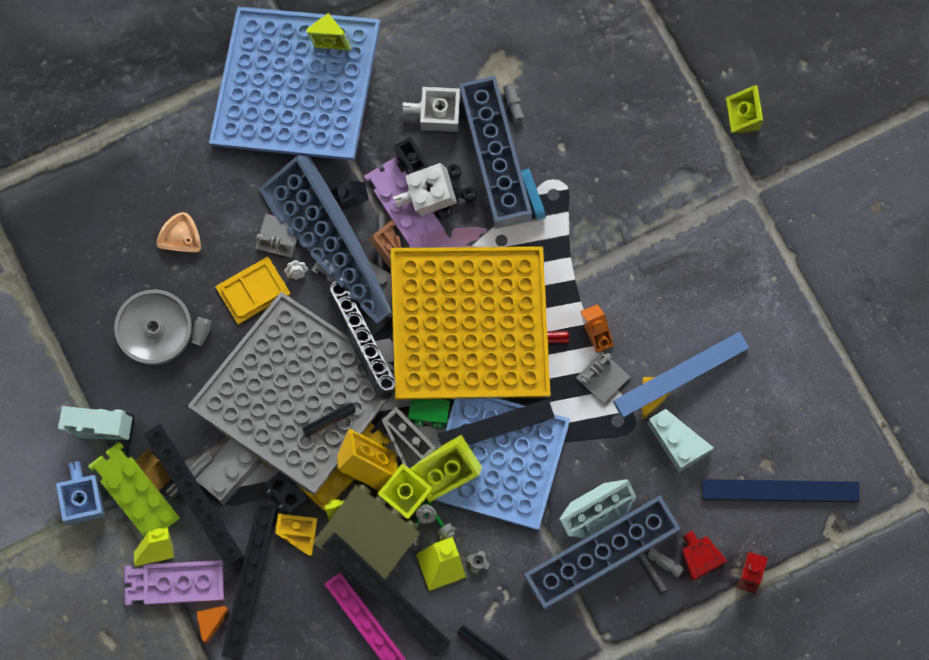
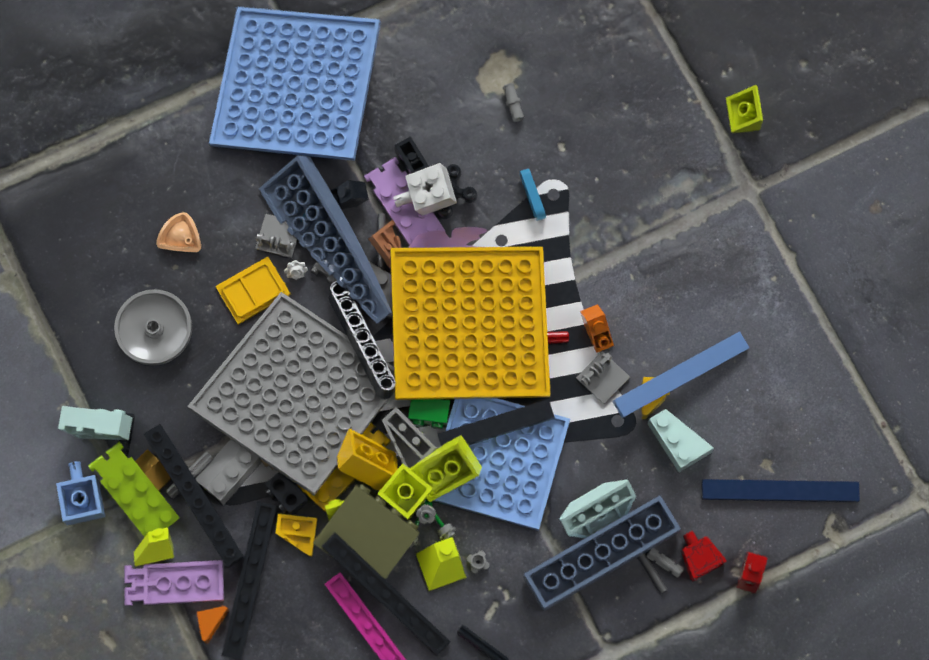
light grey cone [191,317,212,346] -> none
black axle [302,402,356,437] -> none
neon yellow slope [306,13,351,50] -> none
white brick [403,87,460,132] -> none
sand blue brick [459,76,532,229] -> none

